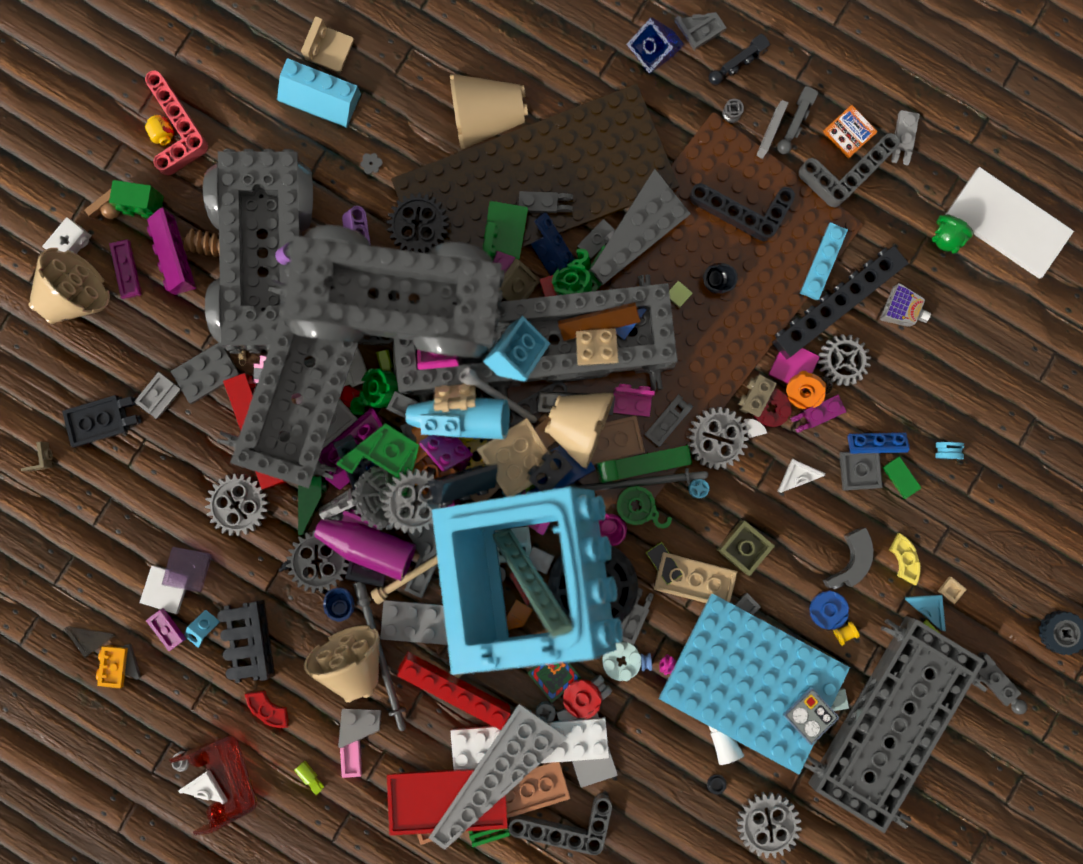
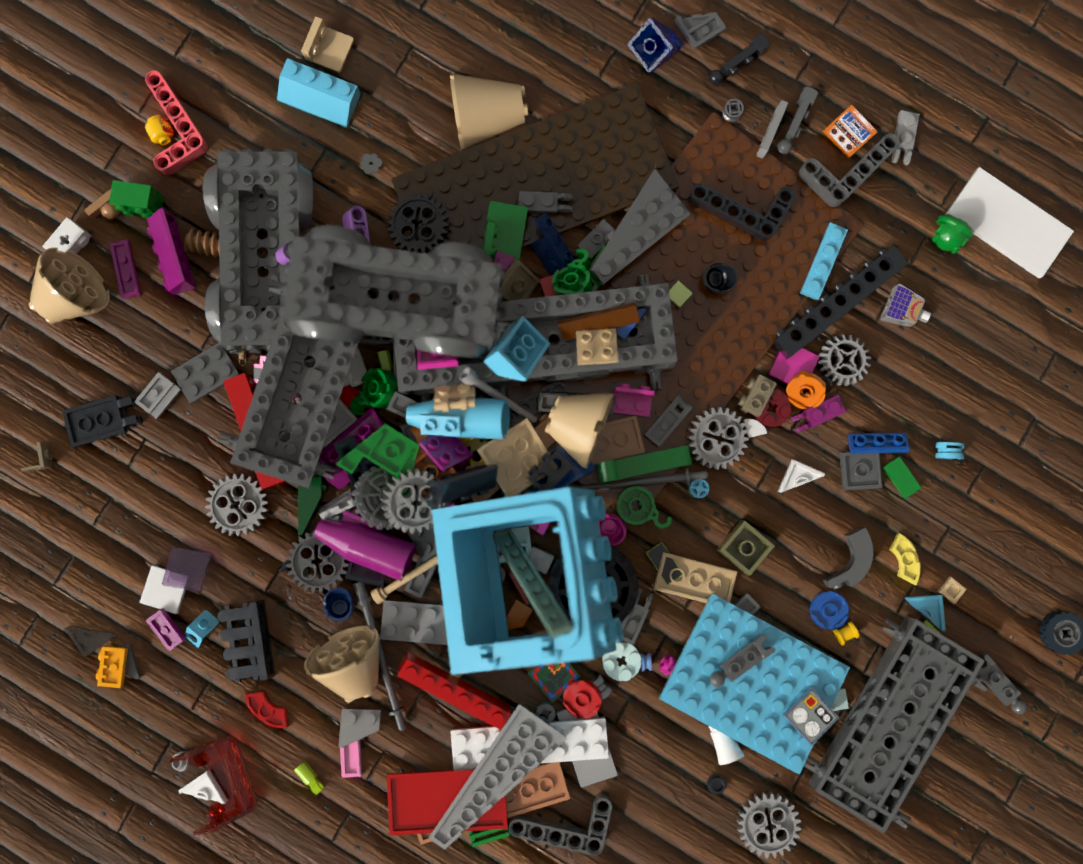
none -> dark grey plate [710,634,775,687]

